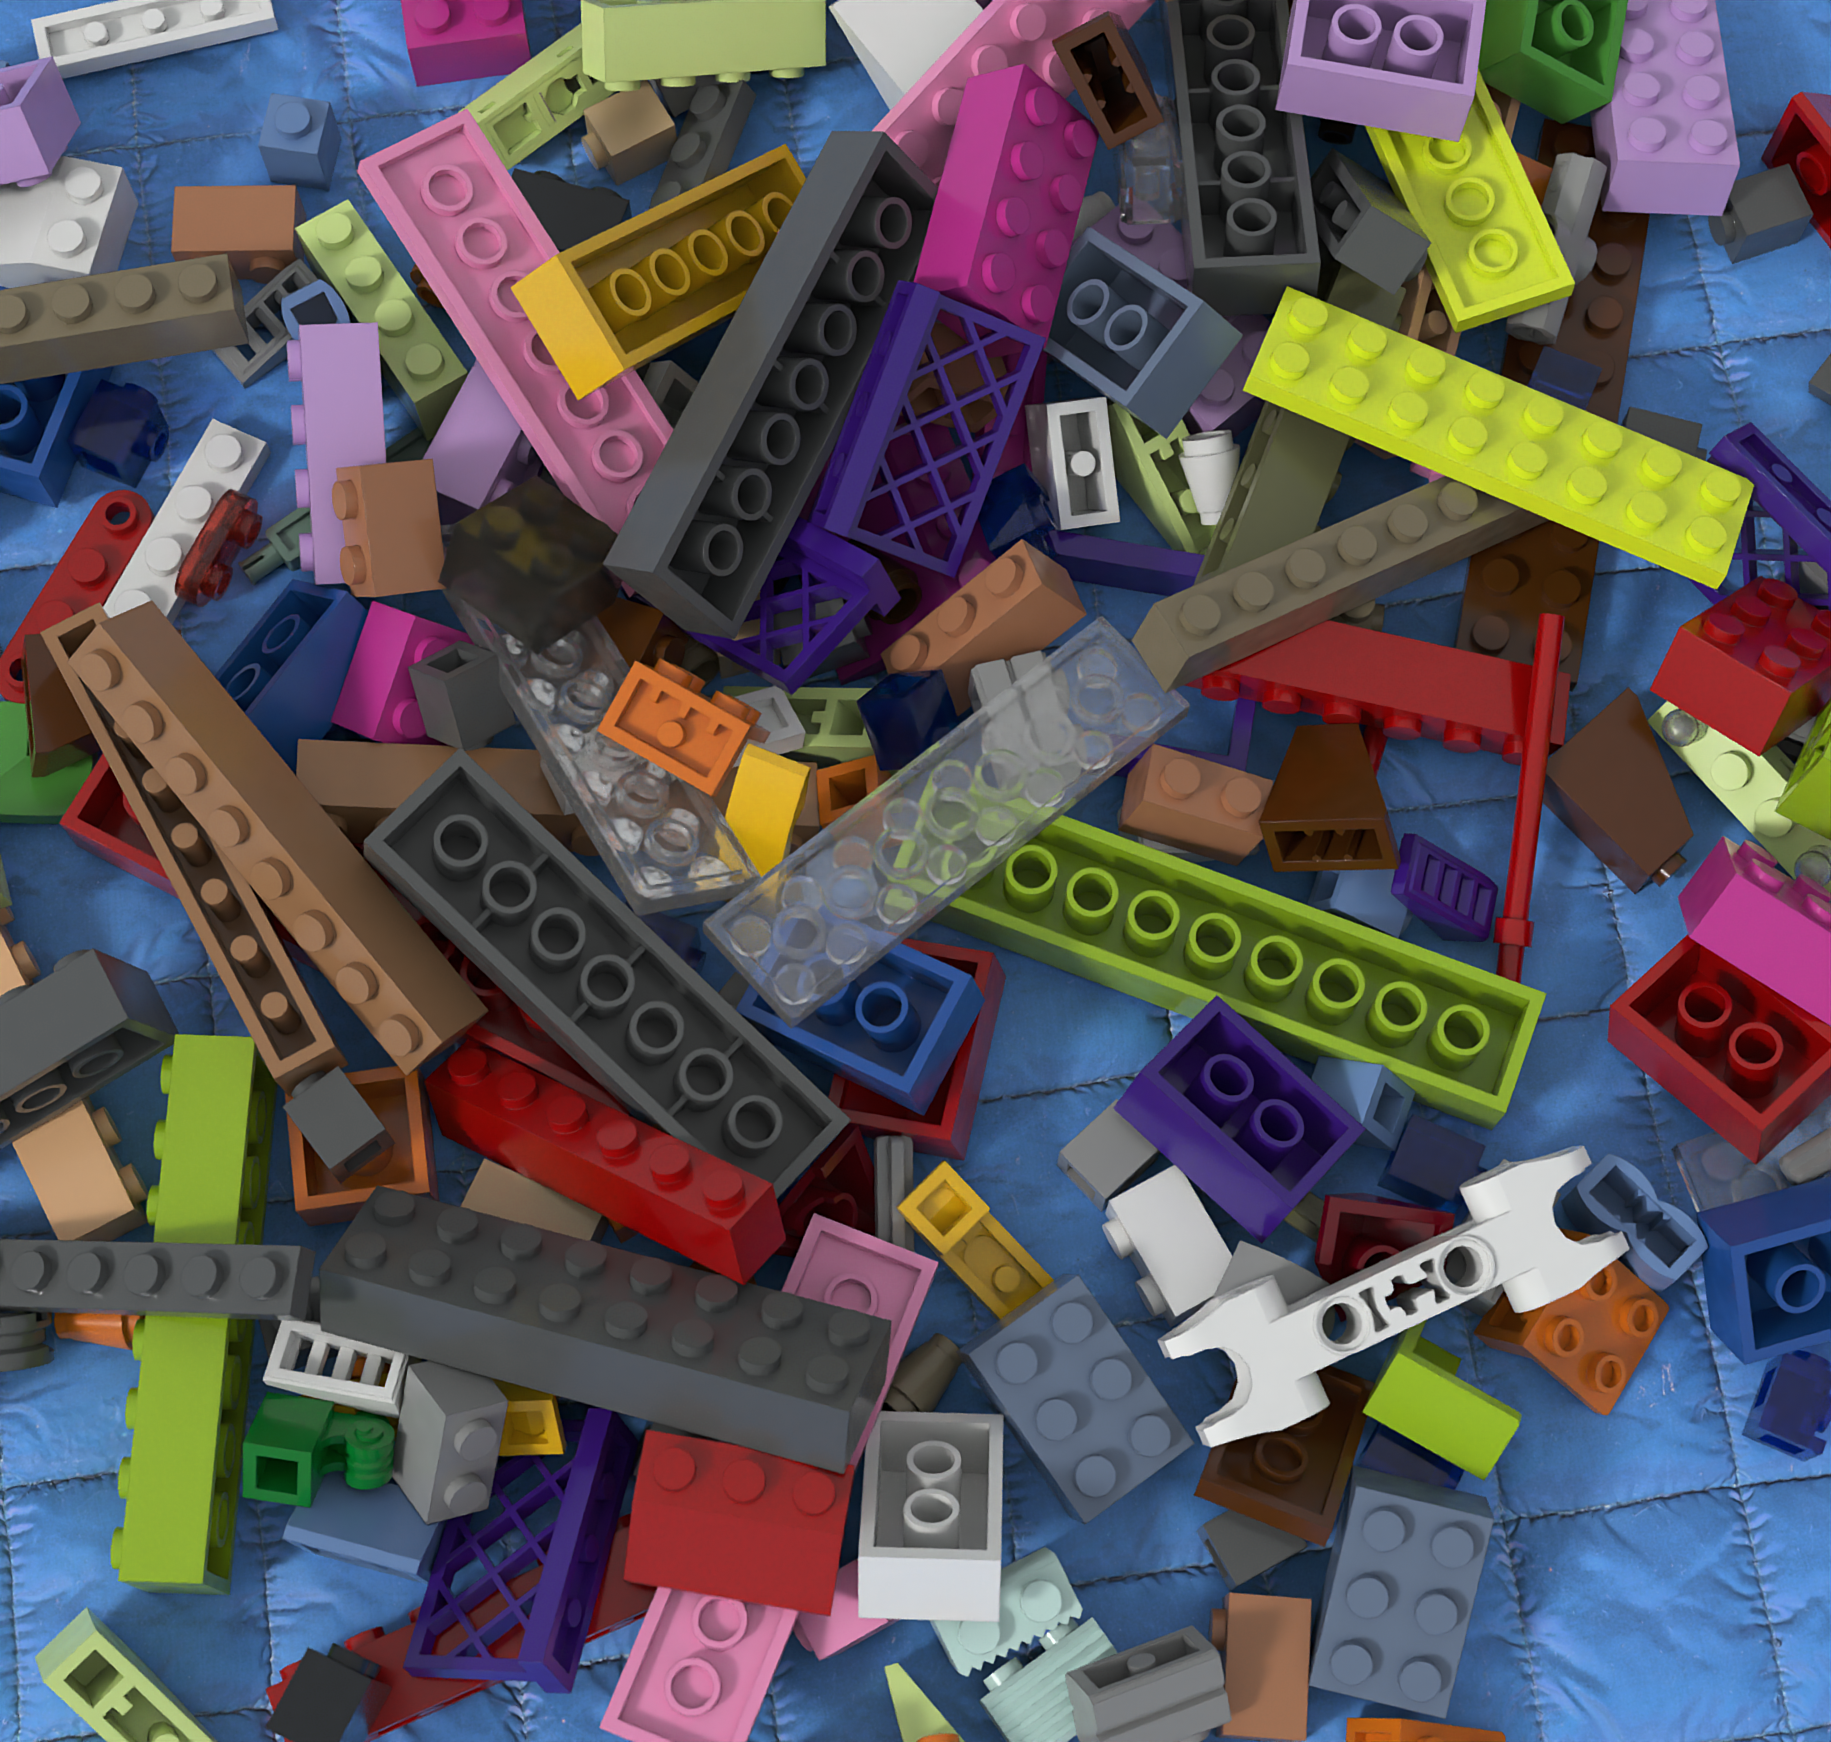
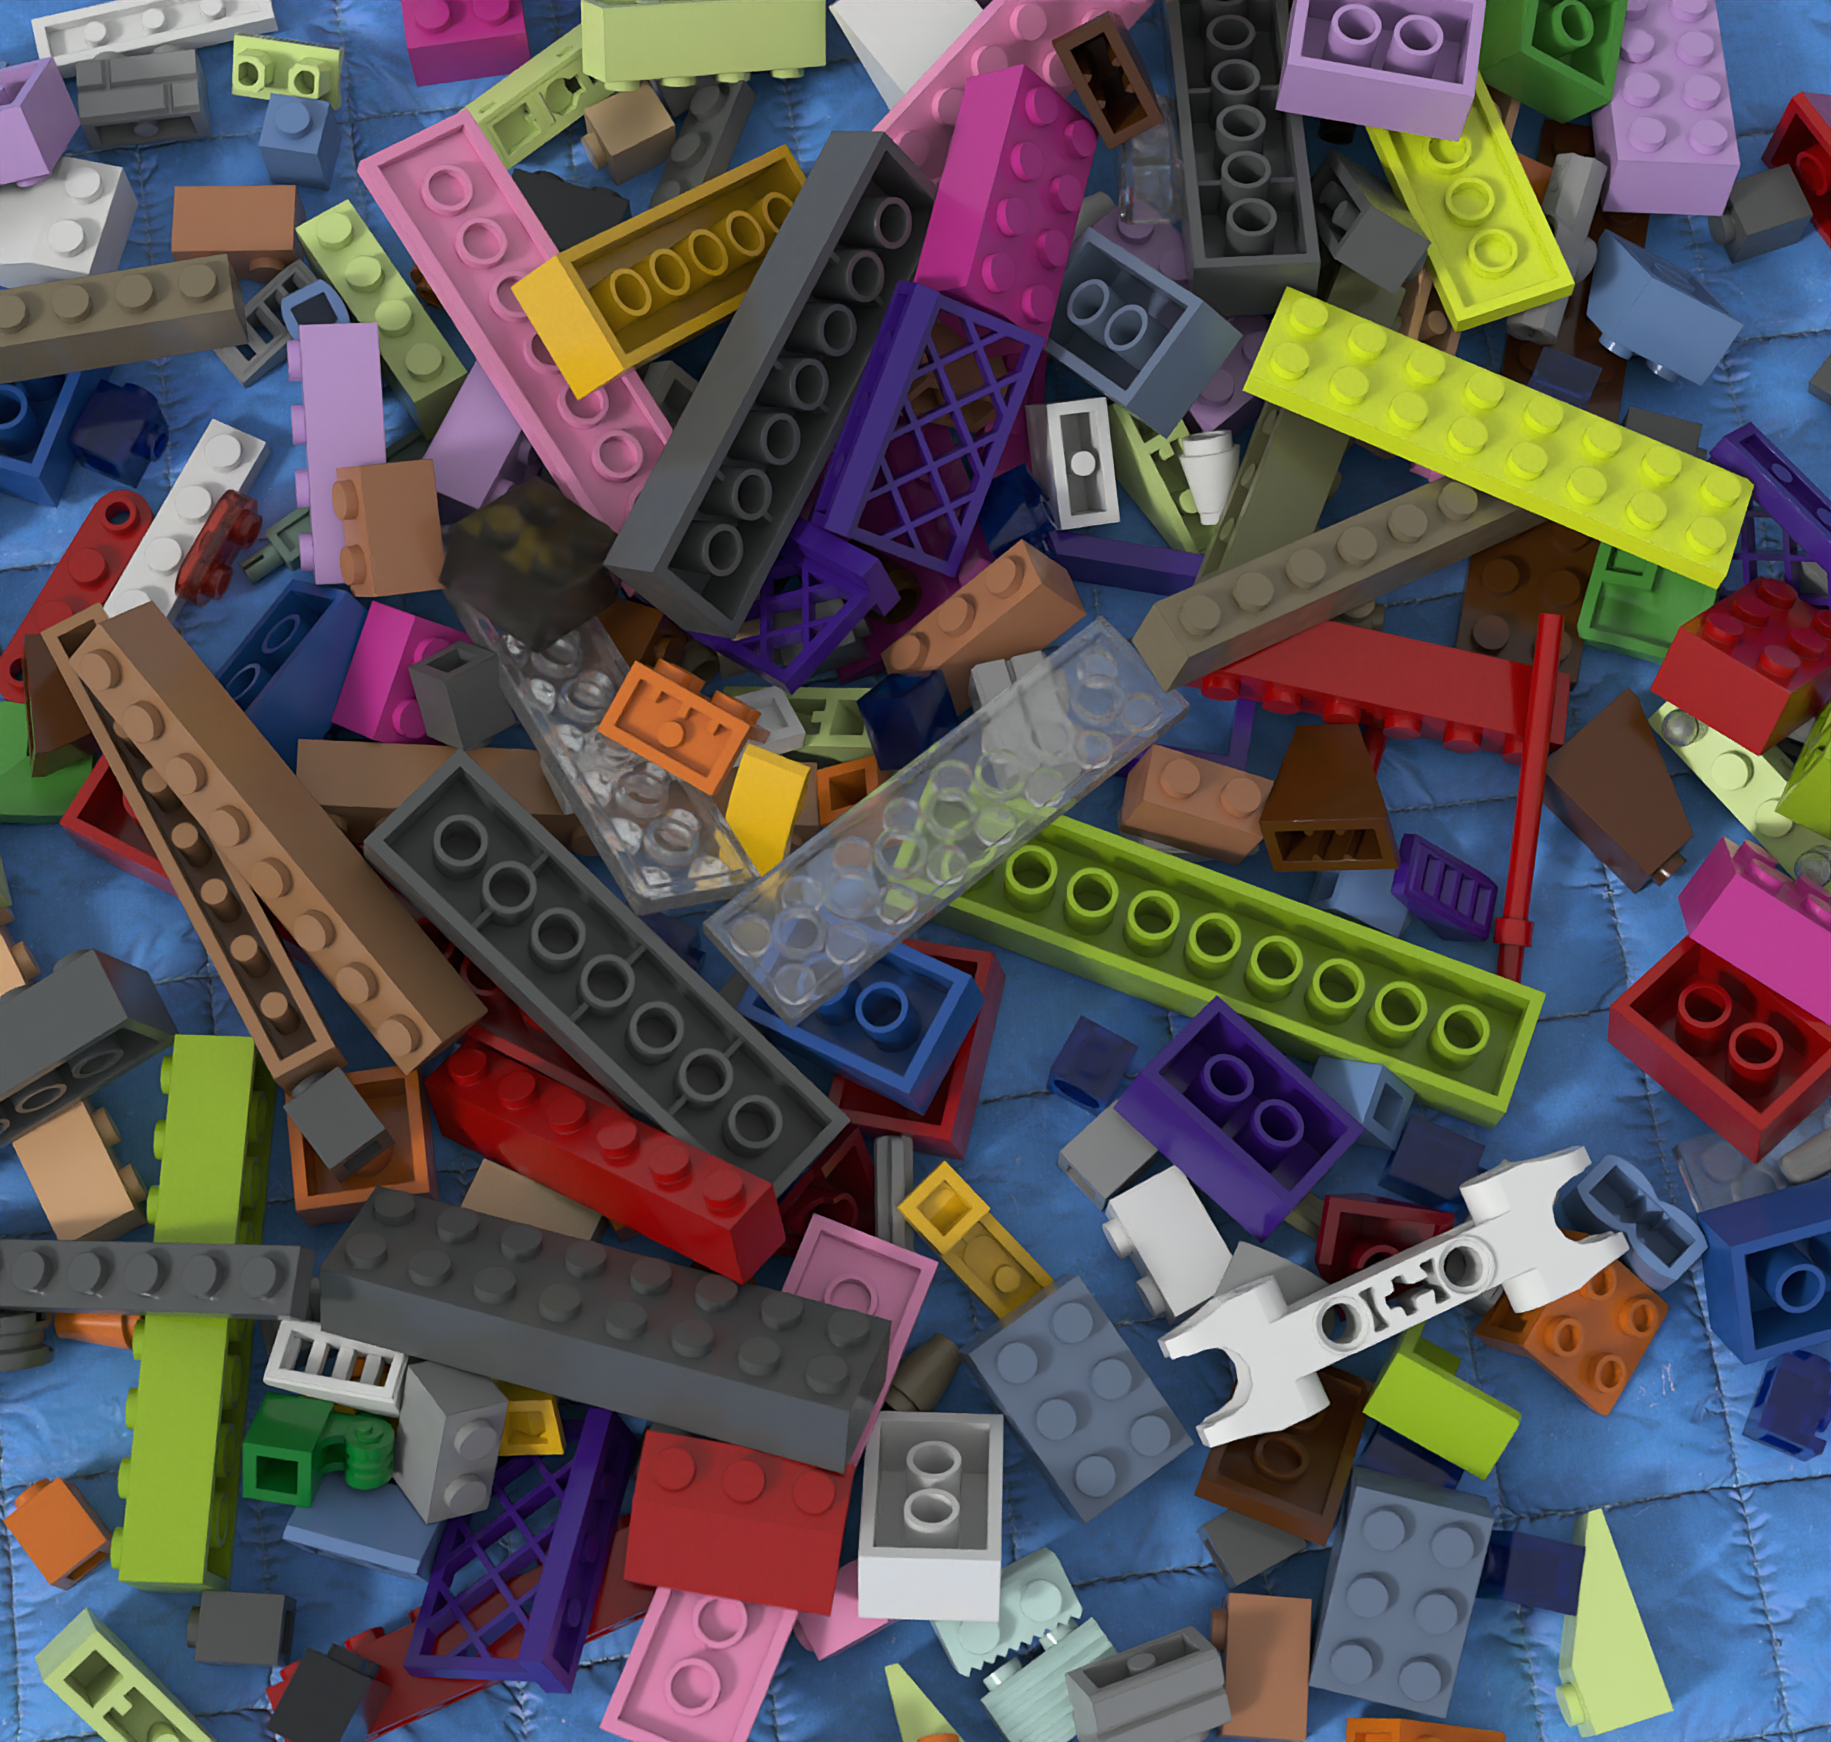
none -> orange brick [3,1476,113,1591]
none -> light grey brick [75,45,211,149]
none -> dark grey brick [187,1590,297,1669]
none -> yellowish green hips [232,32,344,110]
none -> clear blue brick [1046,1015,1139,1117]
none -> clear blue brick [1475,1530,1586,1616]
none -> yellowish green slope [1556,1508,1674,1738]
none -> bright green plate [1577,541,1724,665]
none -> medium blue slope [1586,229,1745,386]

